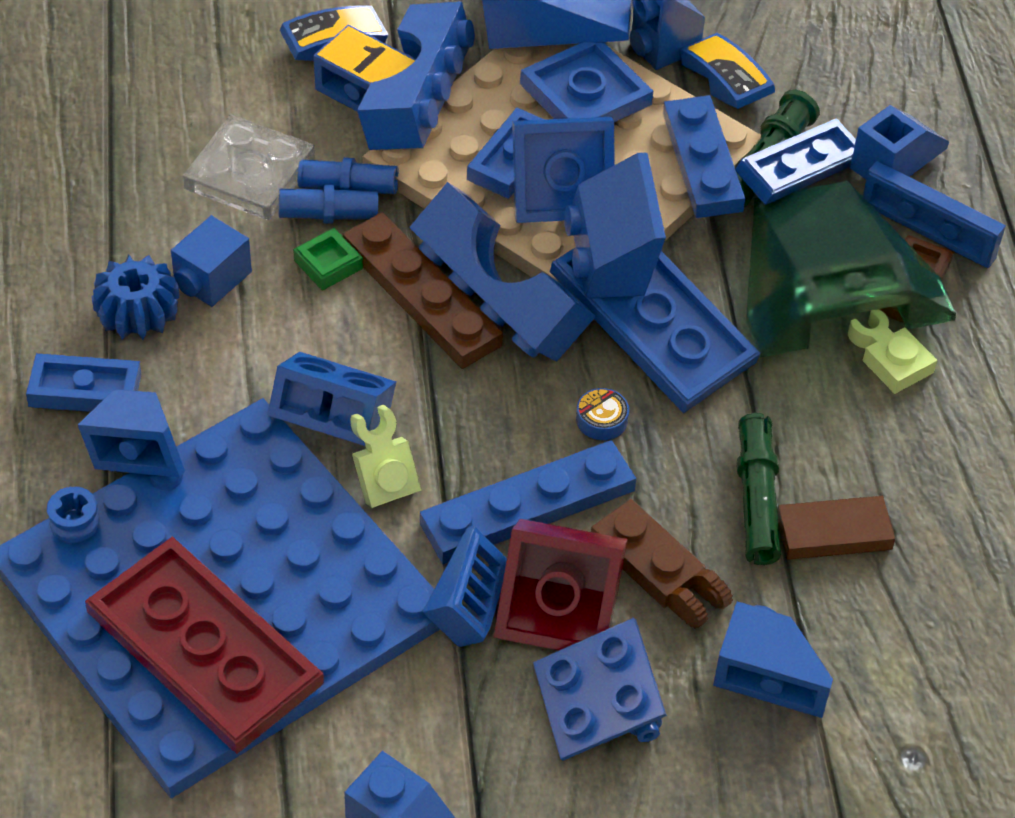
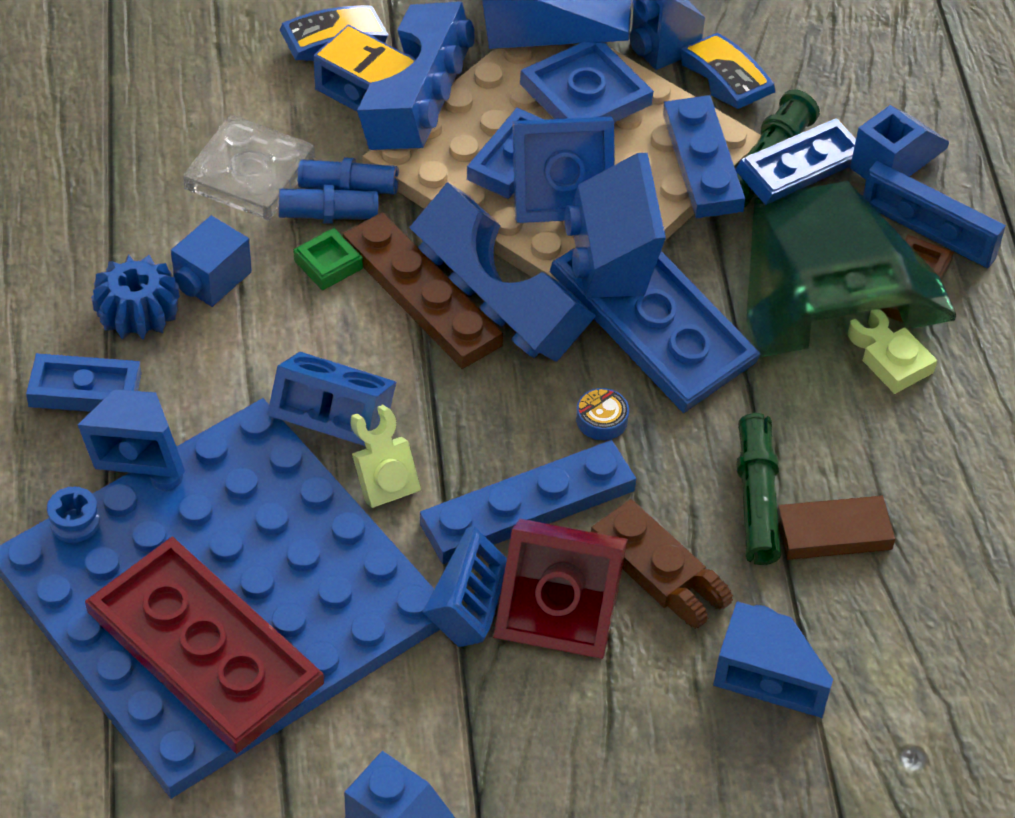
blue hinge [533,618,667,761] -> none

